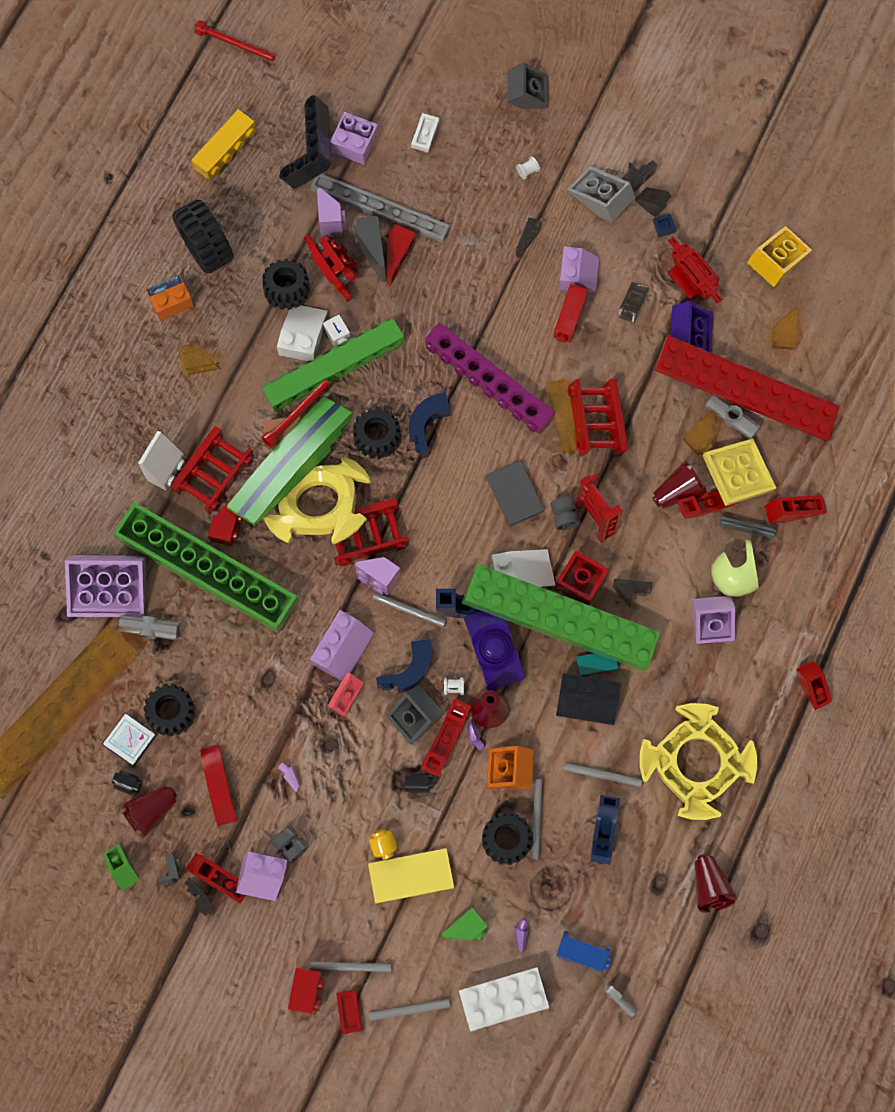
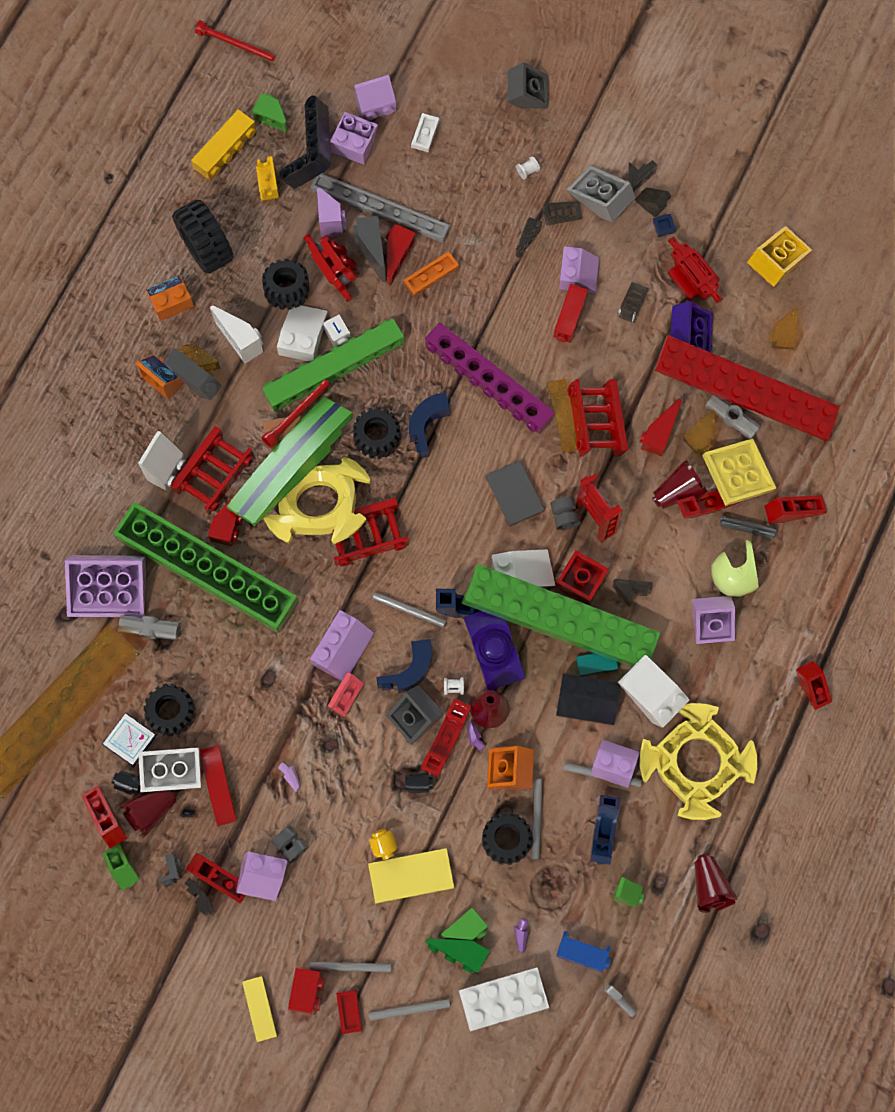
lavender slope [355,557,401,596] -> none
none -> red slope [81,785,127,849]
none -> slope [136,355,184,400]
none -> white slope [138,748,201,792]
none -> dark grey slope [163,348,222,400]
none -> white slope [210,306,263,364]
none -> light yellow tile [242,976,277,1042]
none -> bright green slope [252,93,288,132]
none -> yellow hinge [256,156,279,201]
none -> lavender slope [354,75,397,121]
none -> orange plate [403,251,459,297]
none -> green slope [425,938,490,974]
none -> clear smoke slope [543,201,582,226]
none -> lavender slope [591,739,640,788]
none -> bright green slope [613,877,645,908]
none -> white slope [618,655,689,728]
none -> red slope [639,399,682,456]

